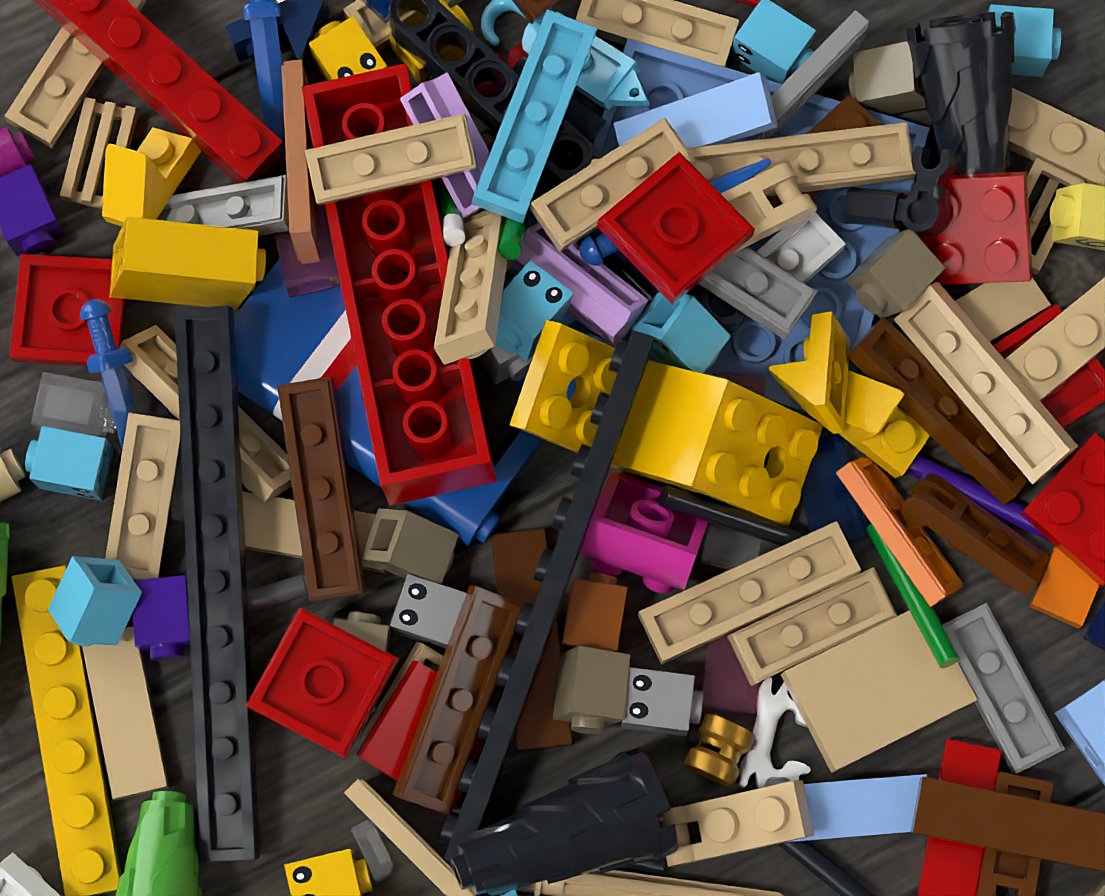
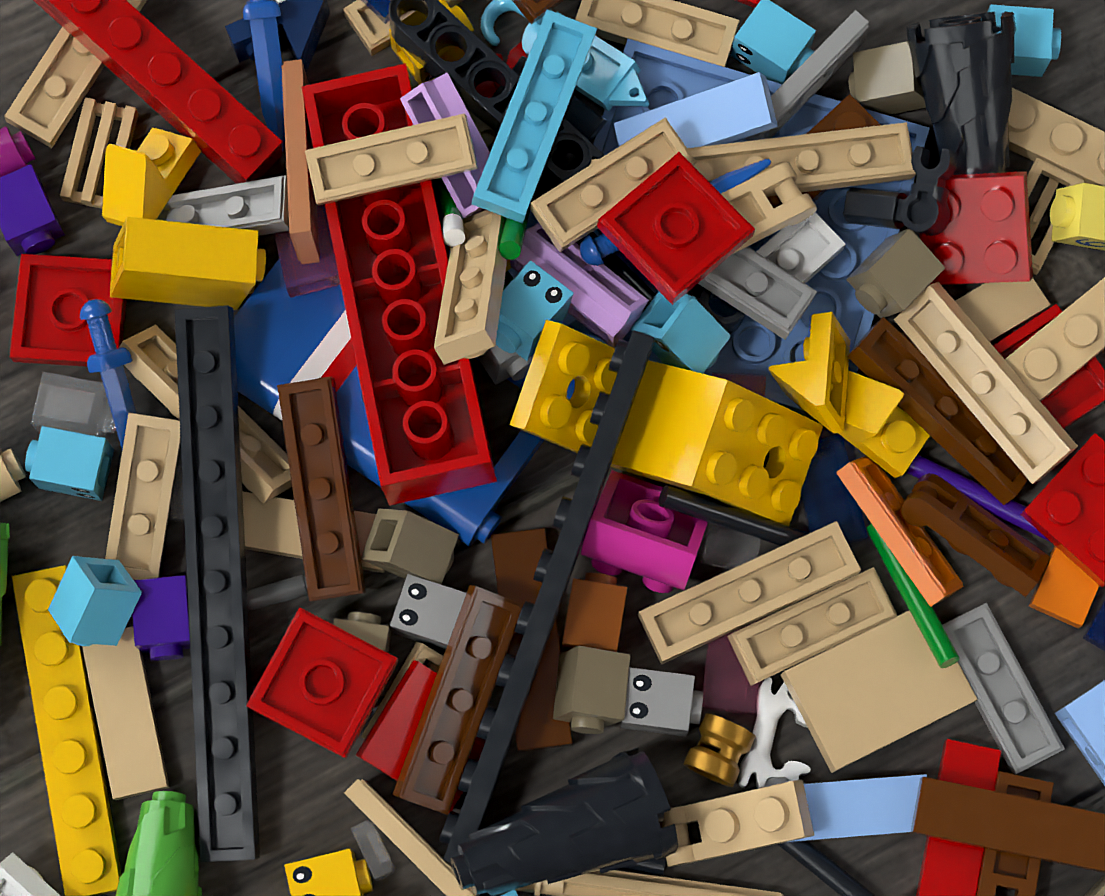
yellow brick [309,16,387,81] -> none

